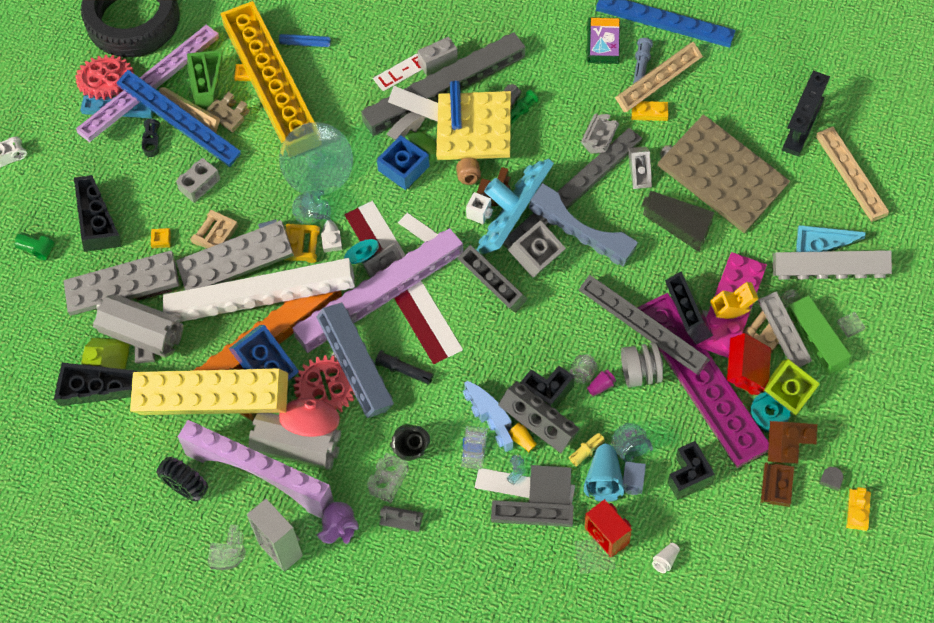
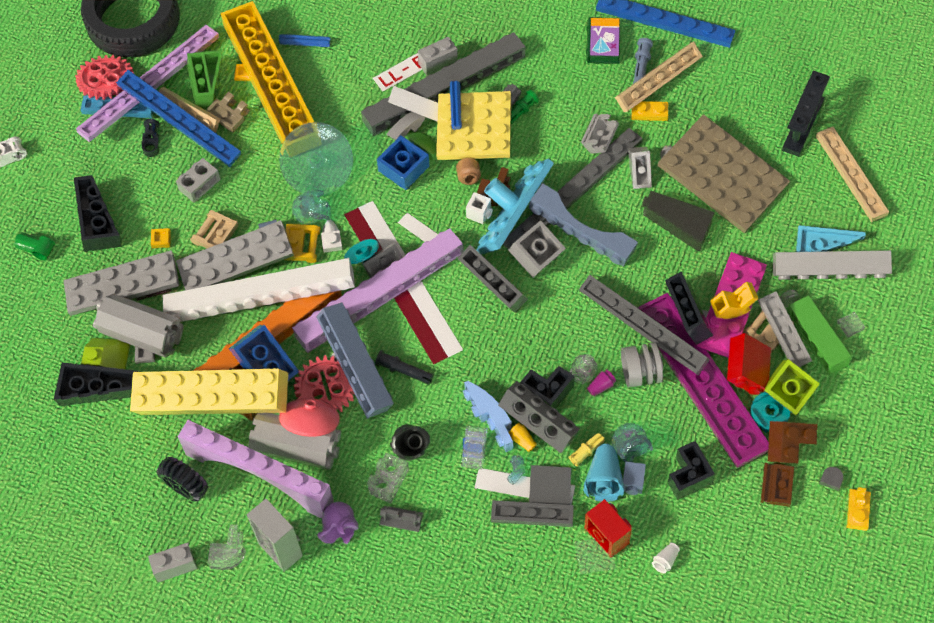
none -> light grey brick [148,543,197,582]

